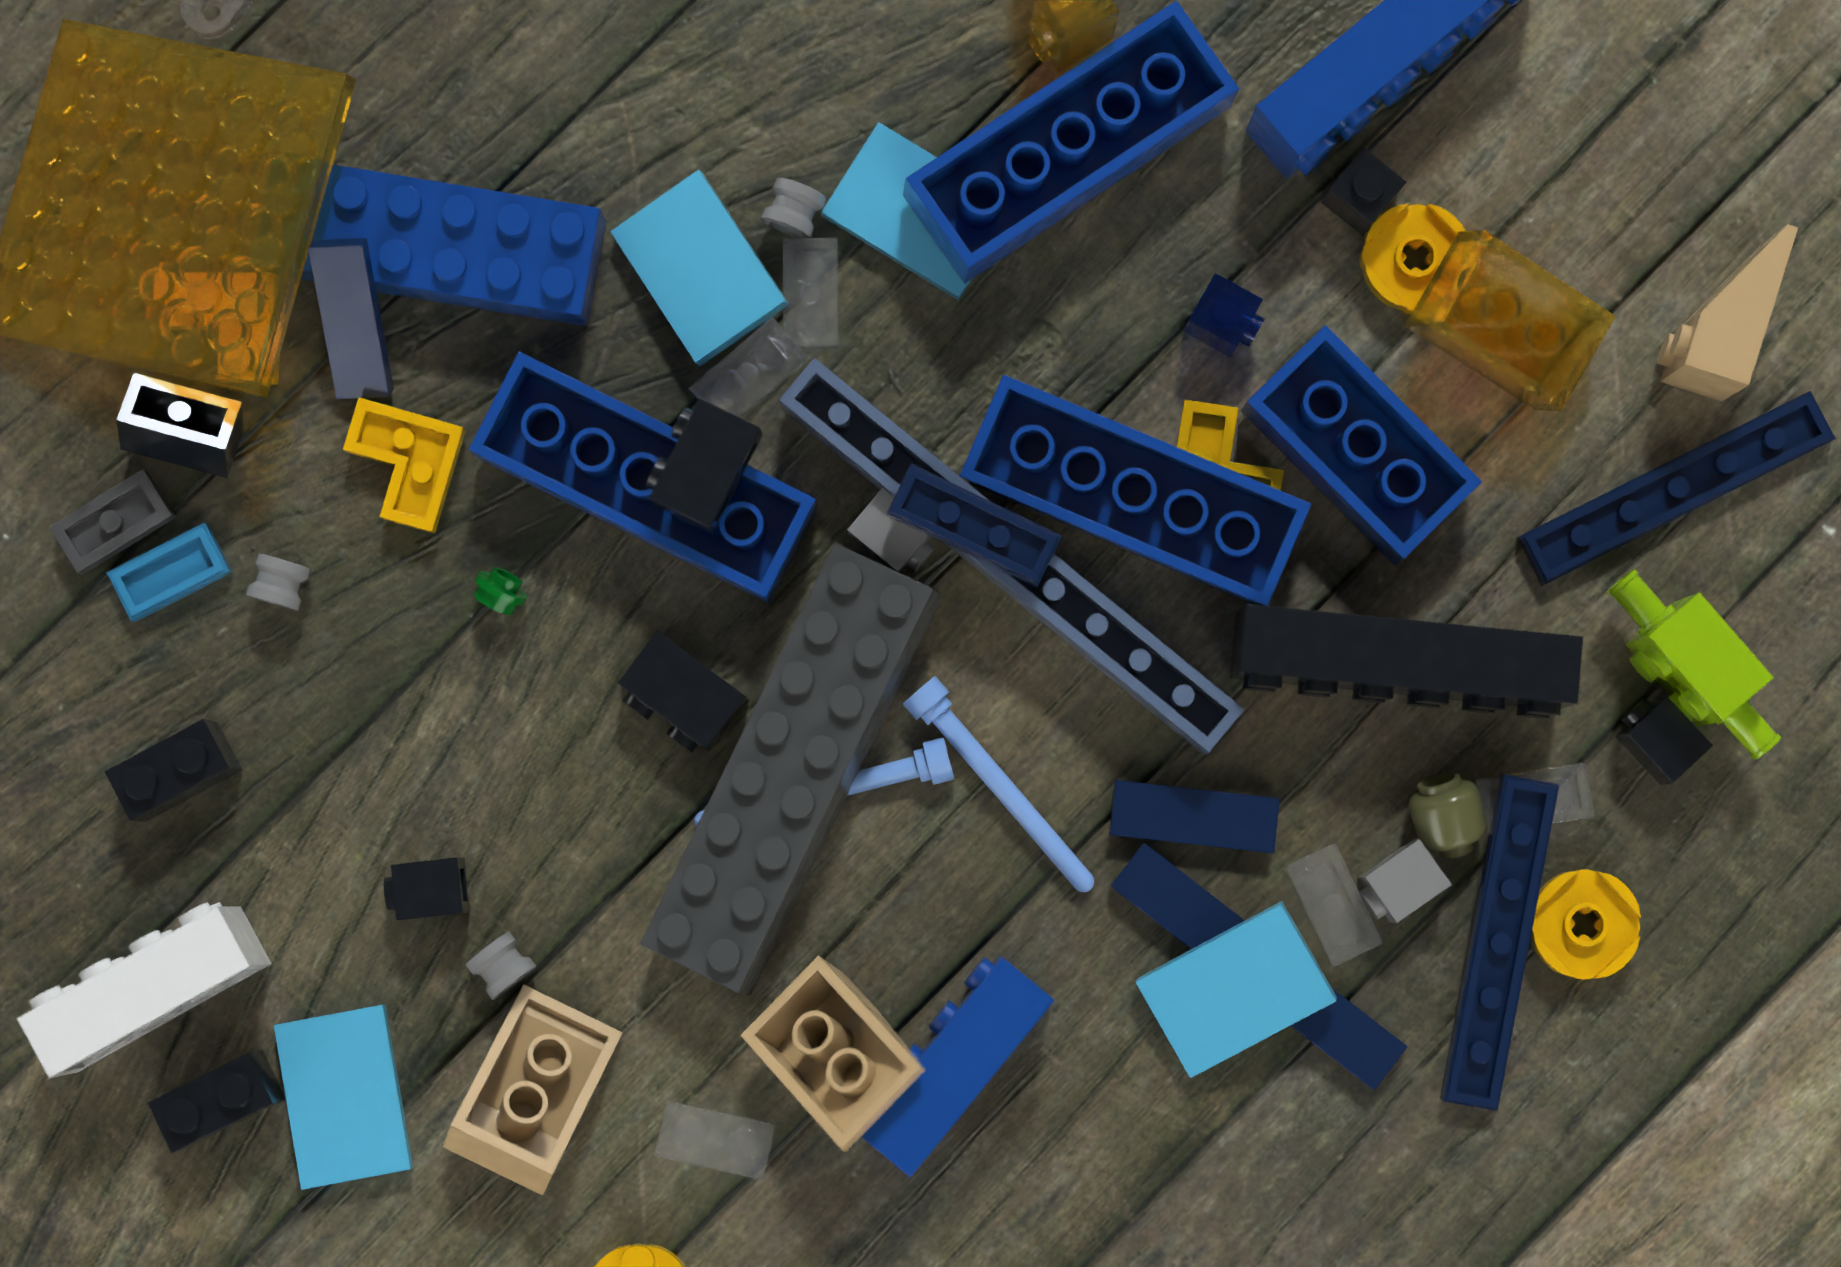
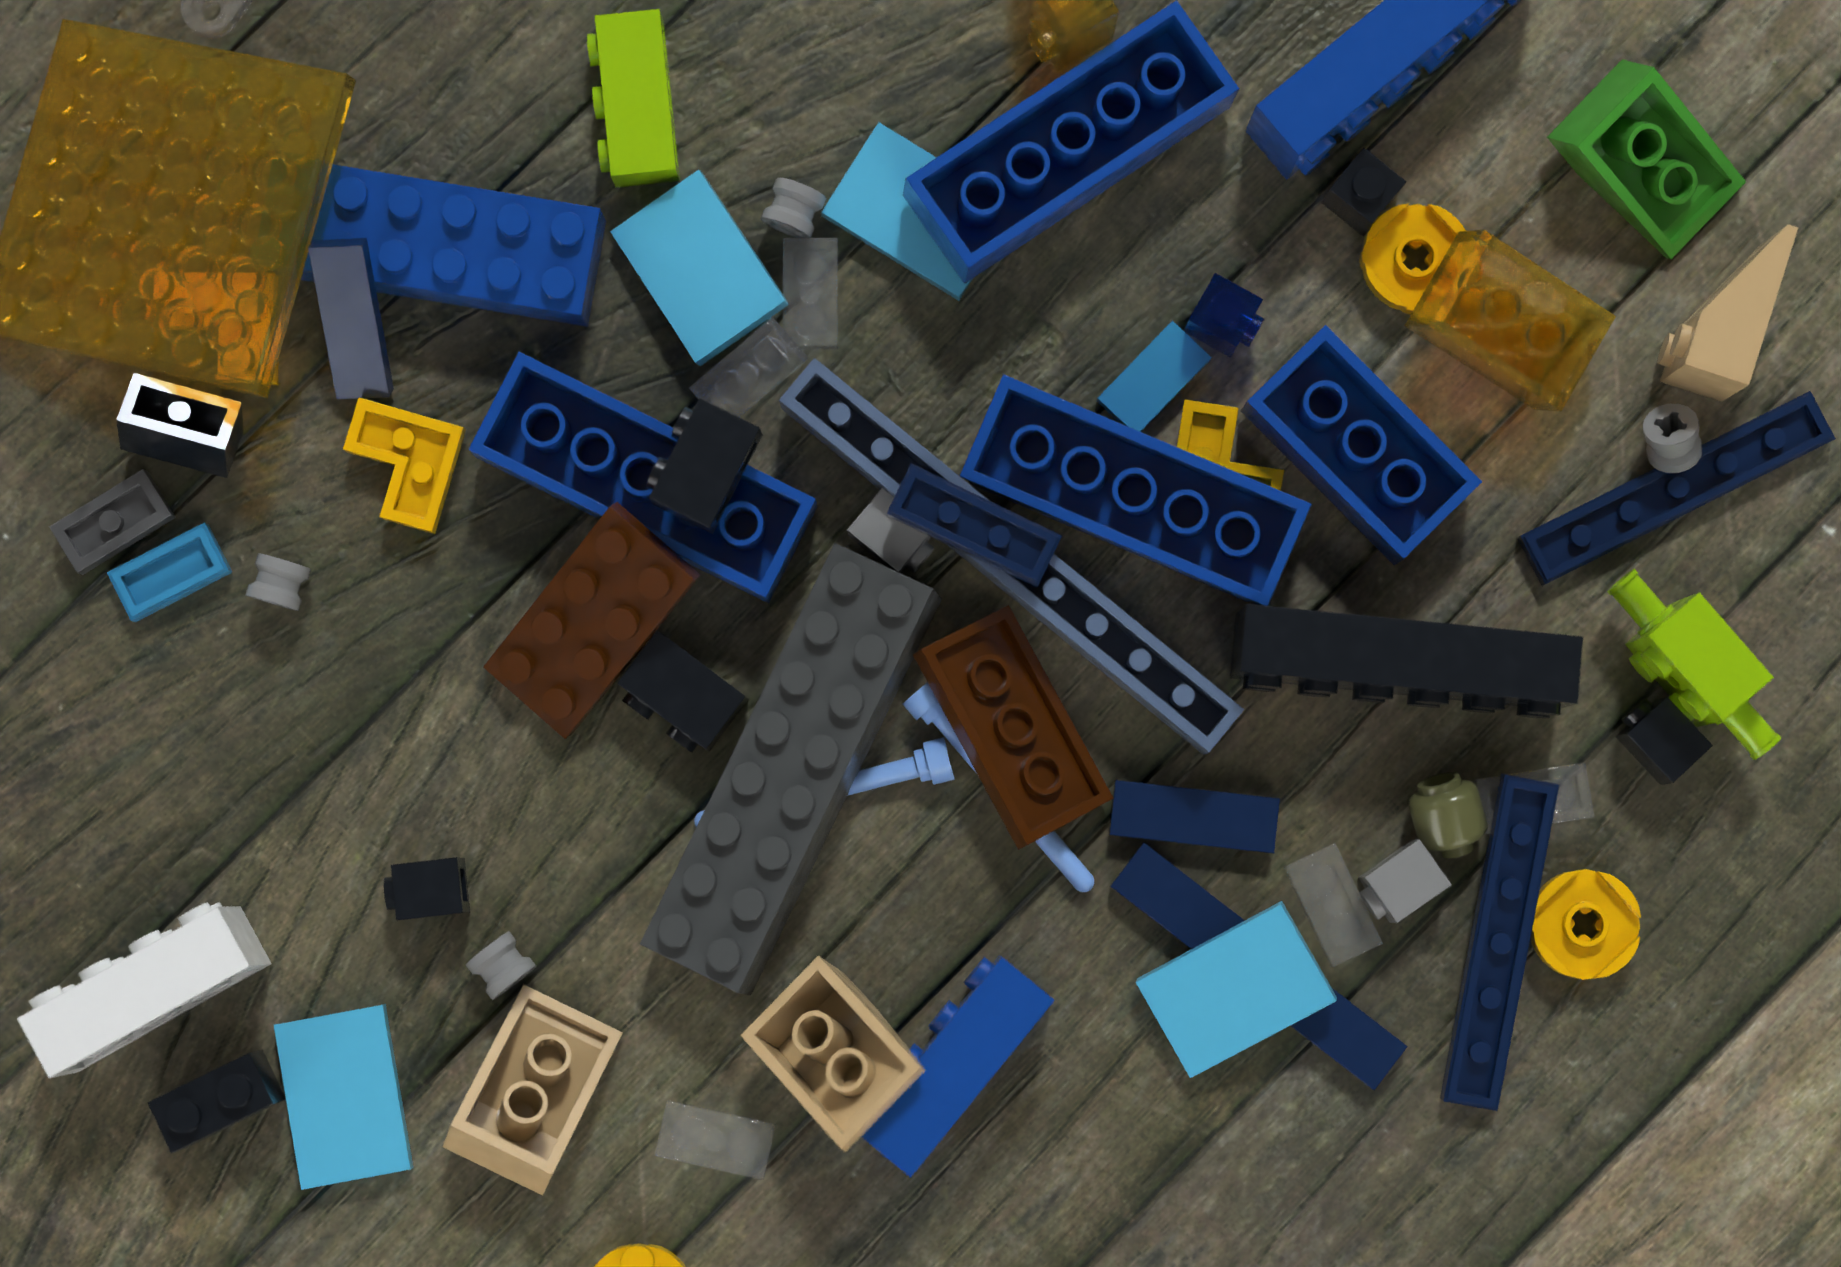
black brick [104,719,242,822] -> none
green plate [473,567,527,615] -> none
none -> reddish brown plate [483,502,701,739]
none -> lime brick [587,9,680,188]
none -> reddish brown plate [913,605,1113,850]
none -> dark azure tile [1096,320,1212,432]
none -> bright green slope [1547,60,1746,259]
none -> light grey wheel [1643,404,1702,473]

